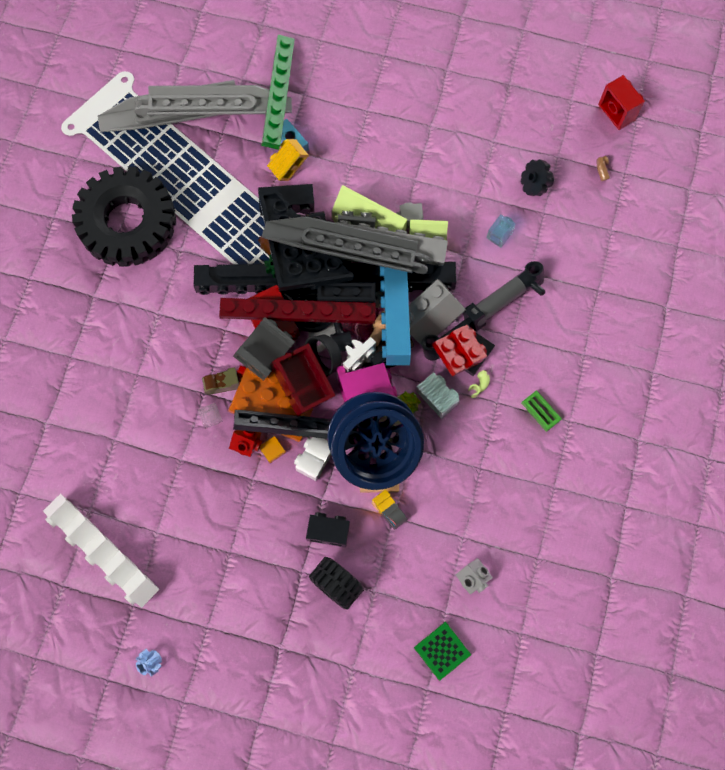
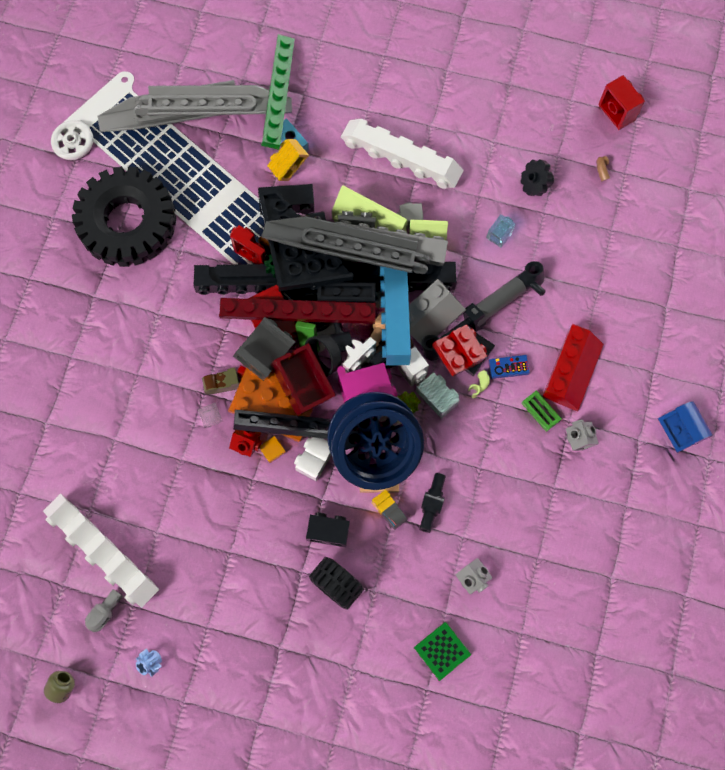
none -> olive head [44,671,75,703]
none -> white plate [51,120,93,160]
none -> light grey arm [85,589,123,632]
none -> red plate [230,225,267,264]
none -> bright green tile [295,321,320,352]
none -> white brick [340,119,464,189]
none -> white brick [398,347,429,386]
none -> black pin [419,473,446,533]
none -> tile [488,355,530,379]
none -> red slope [542,324,604,412]
none -> light grey brick [566,420,599,451]
none -> blue brick [658,401,713,453]

